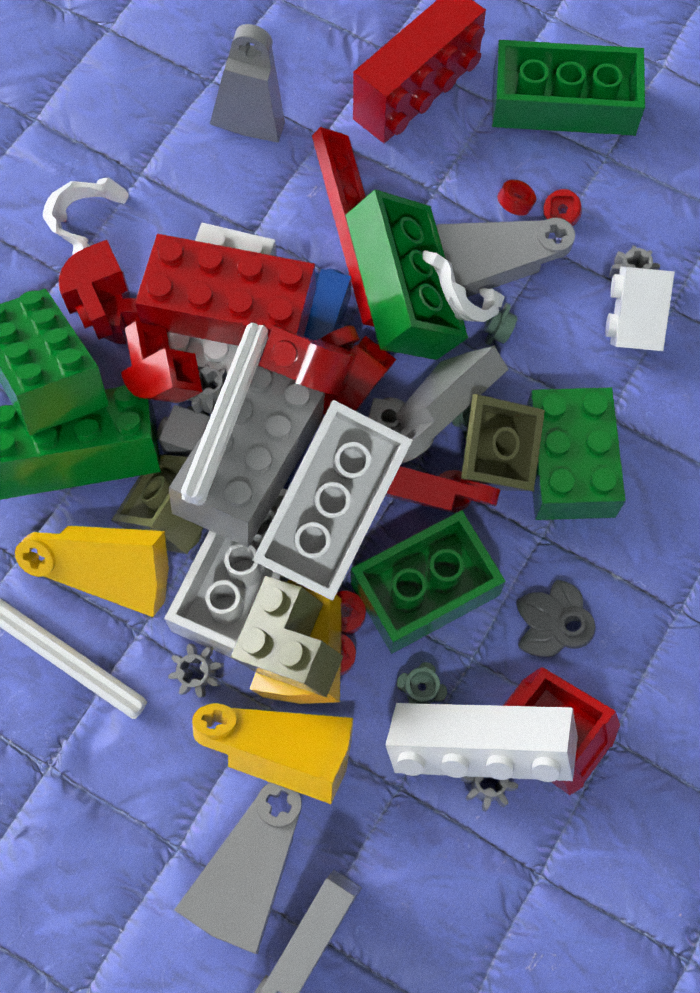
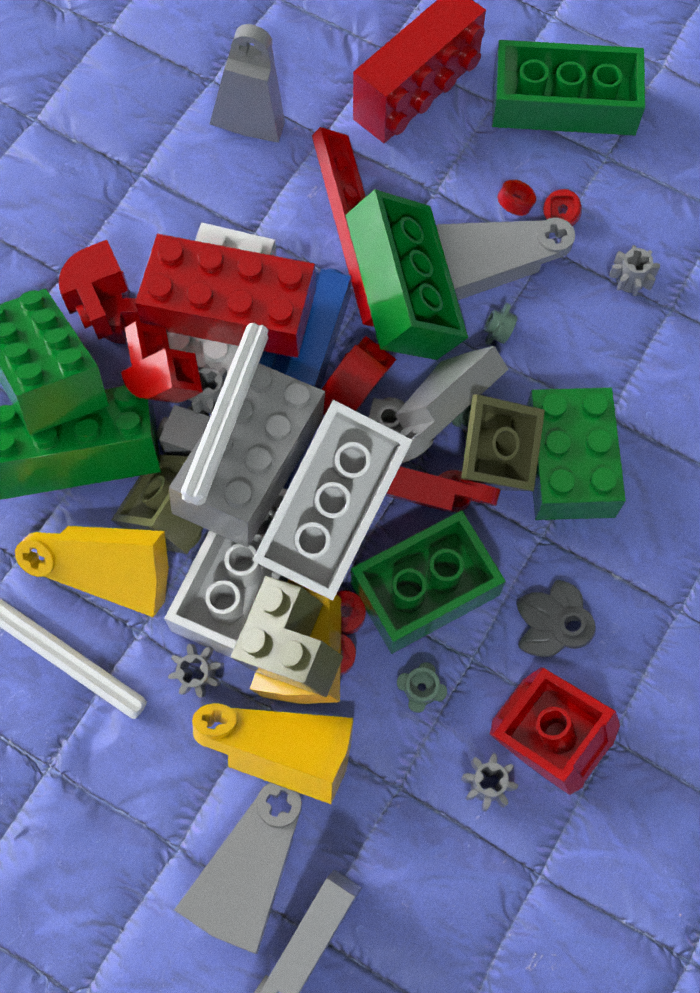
white helmet [43,177,129,255] -> none
red brick [258,325,357,395] -> none
red tile [320,325,360,351] -> none
white brick [386,703,578,782] -> none
white helmet [422,250,505,322] -> none
white brick [605,266,675,351] -> none

